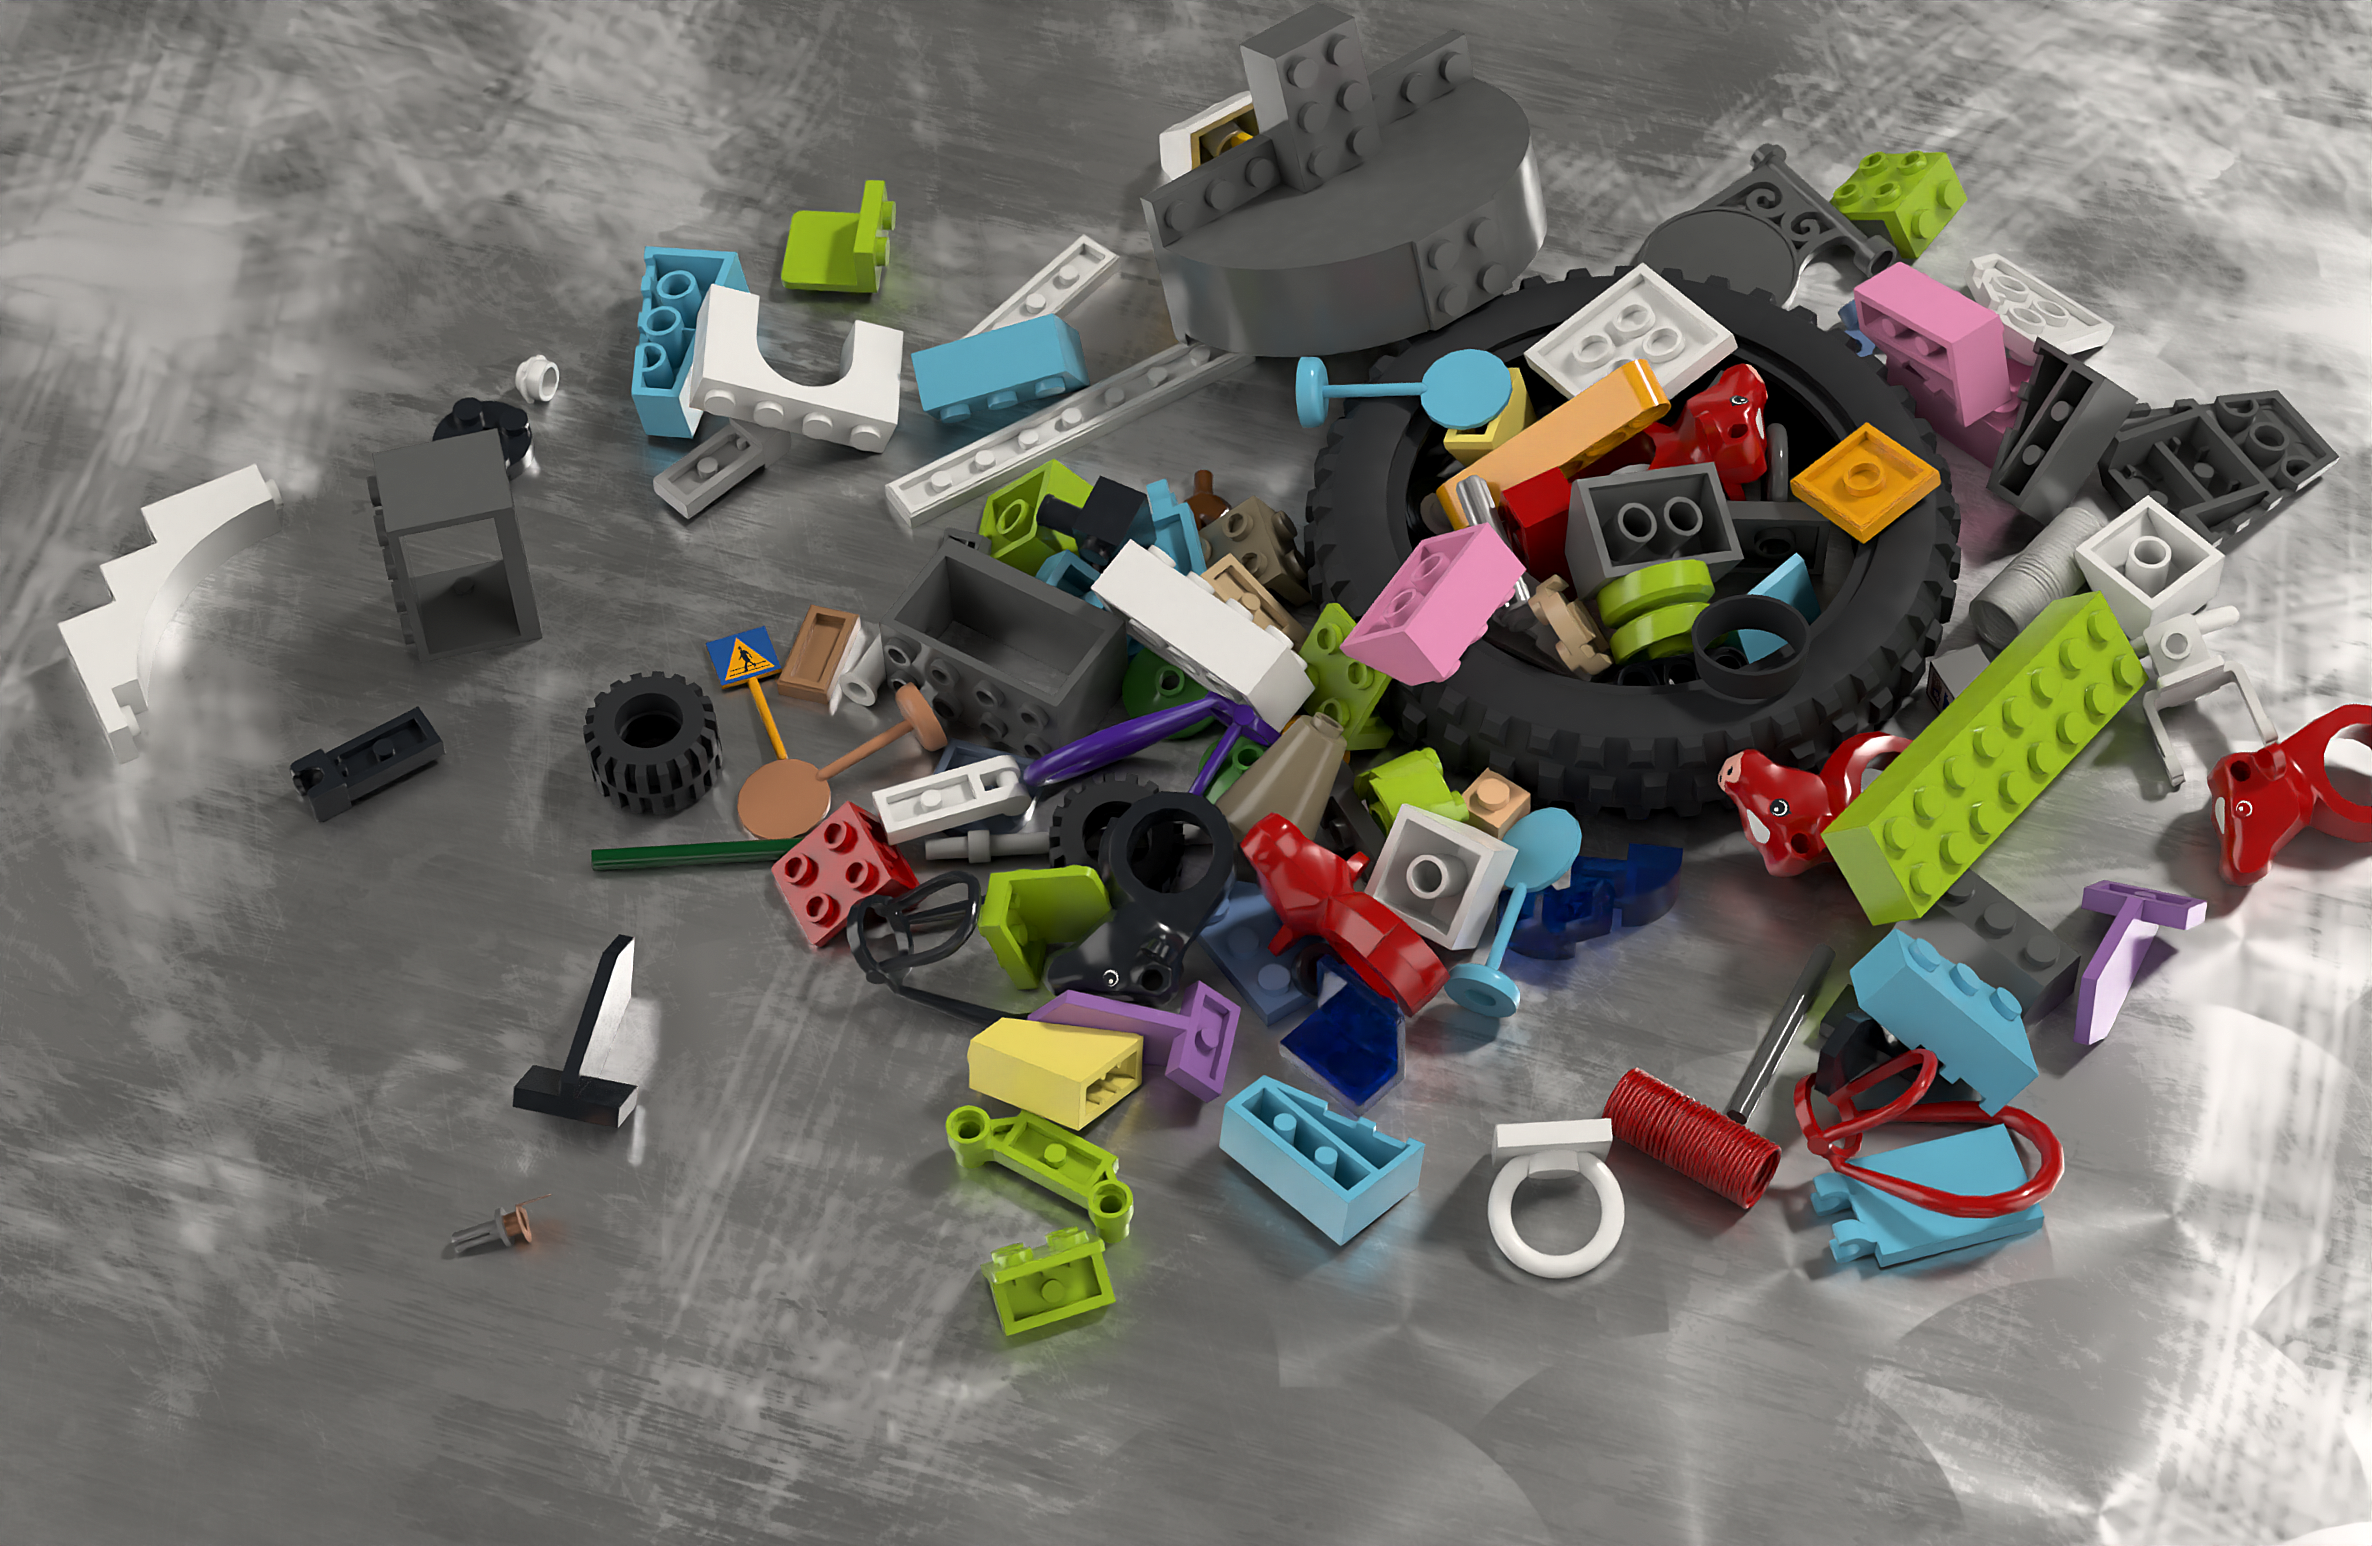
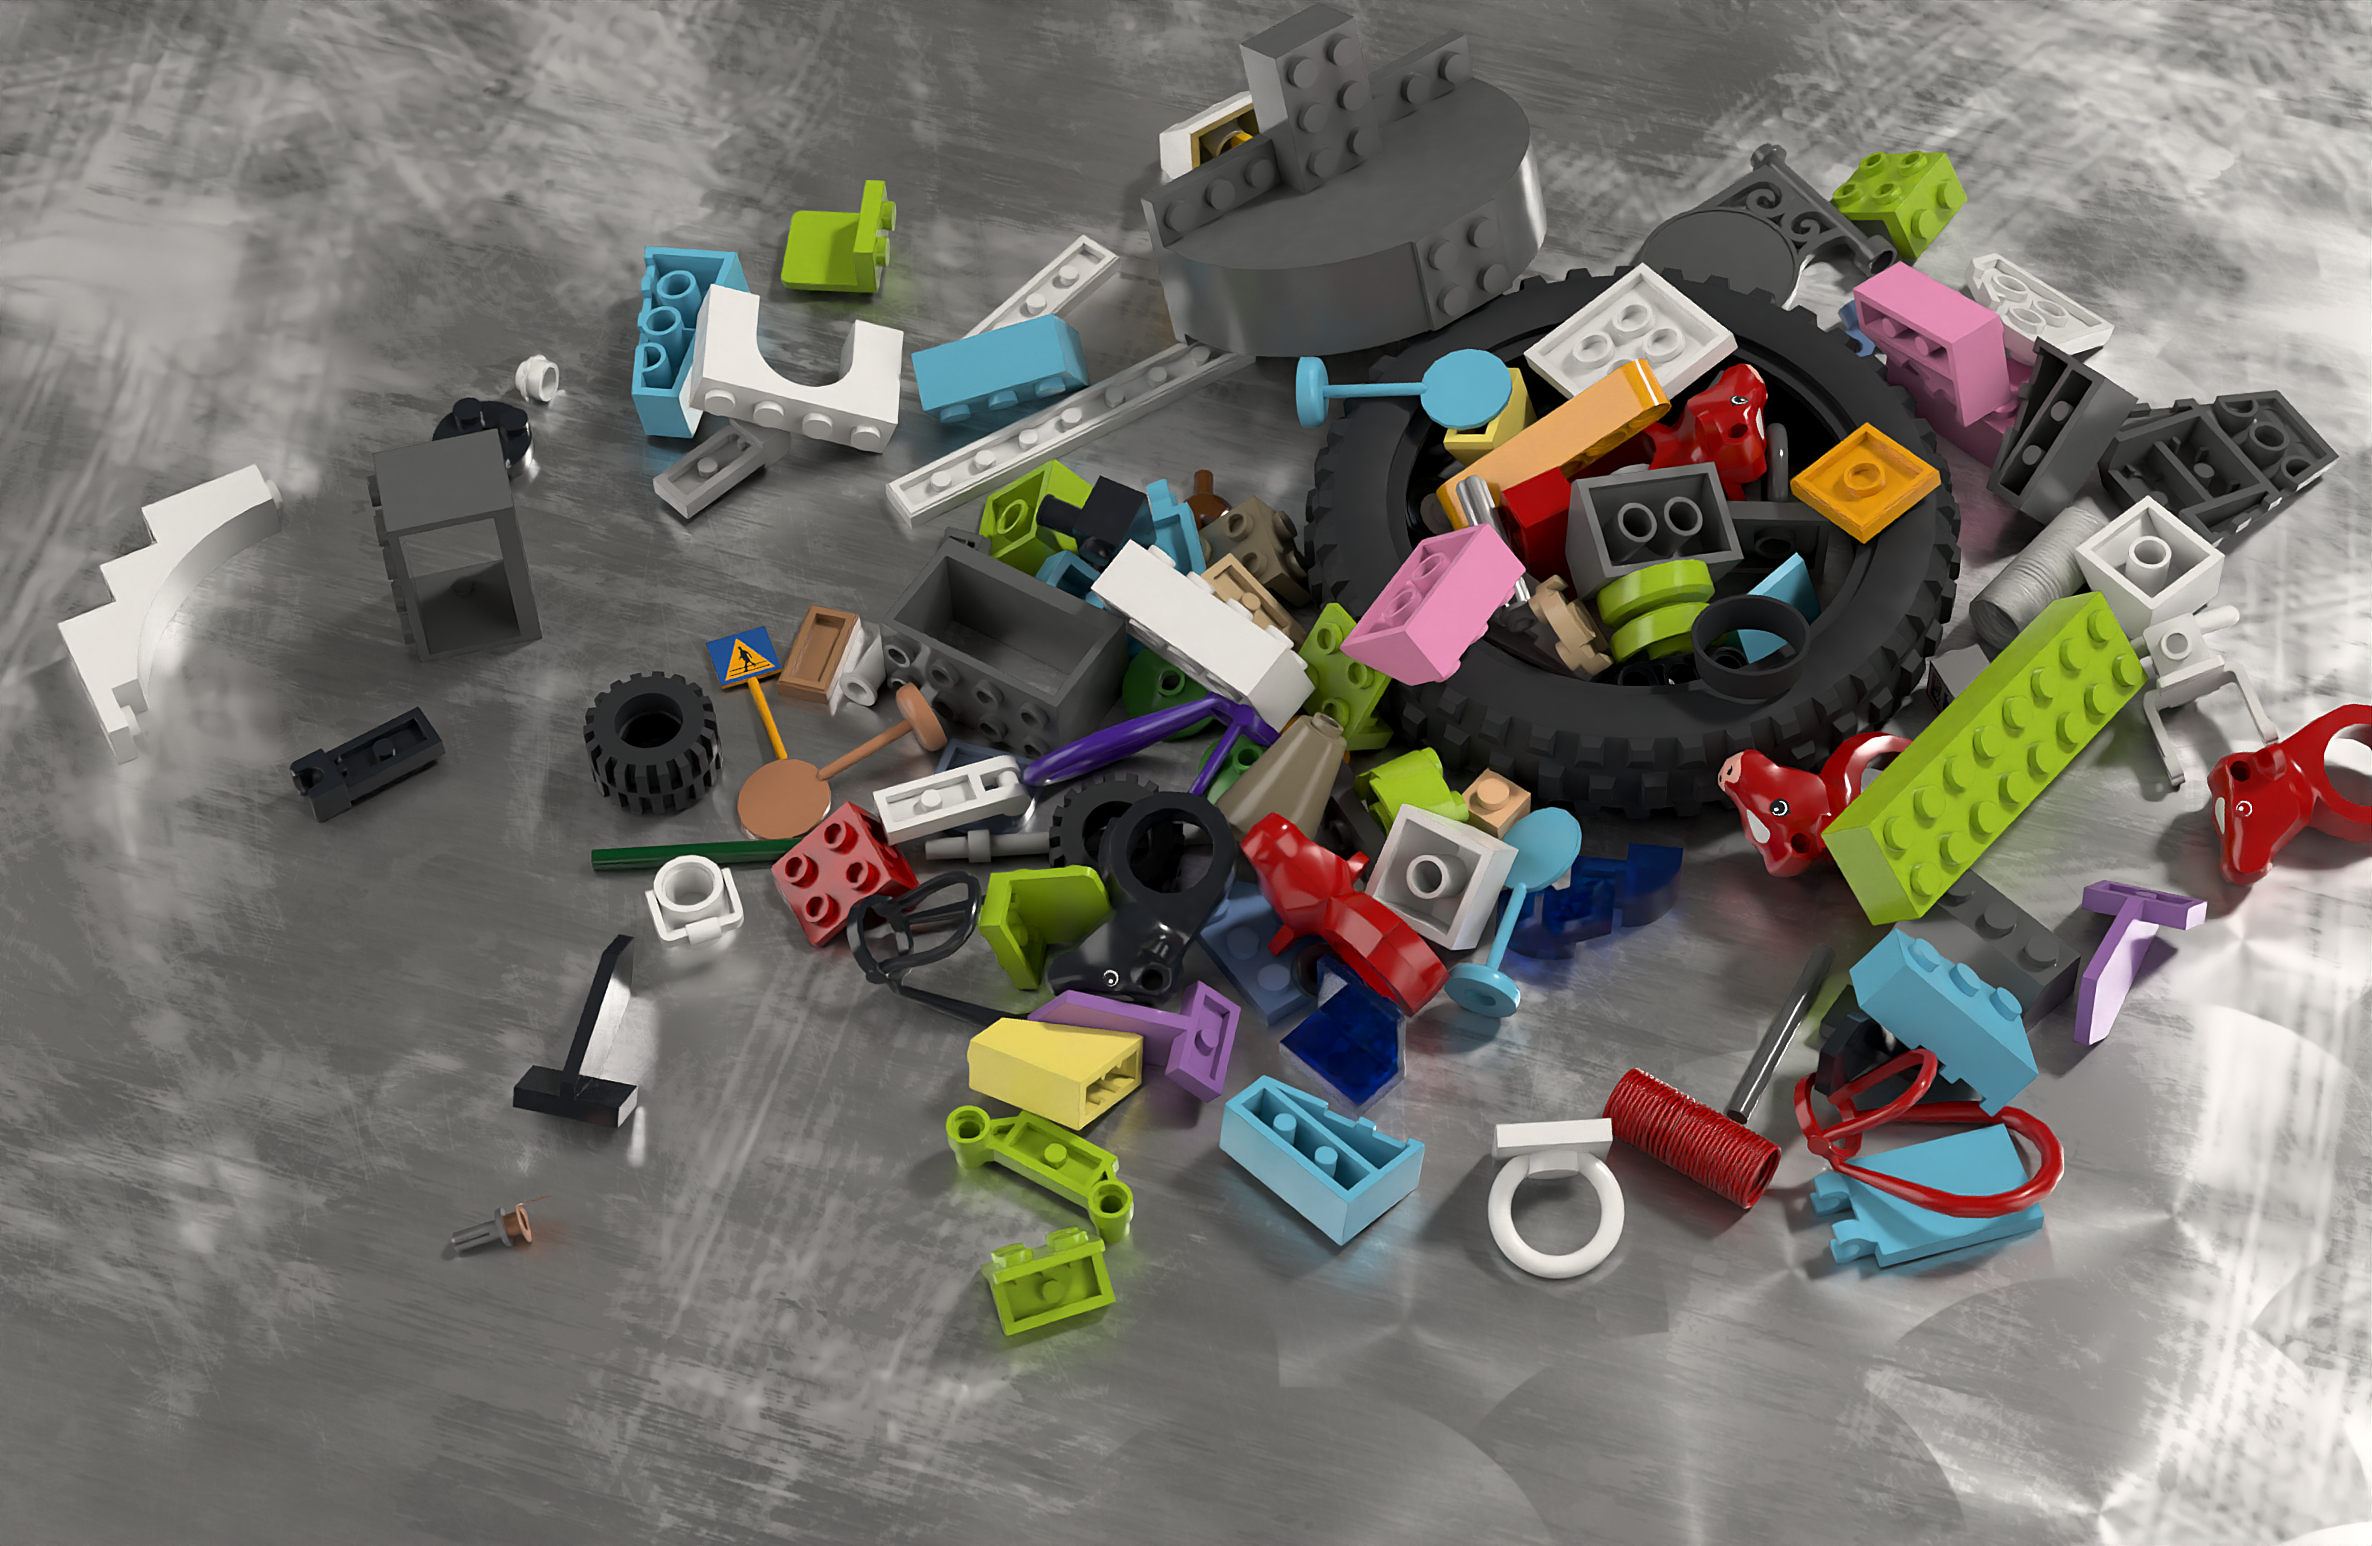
none -> white piece [645,855,744,950]

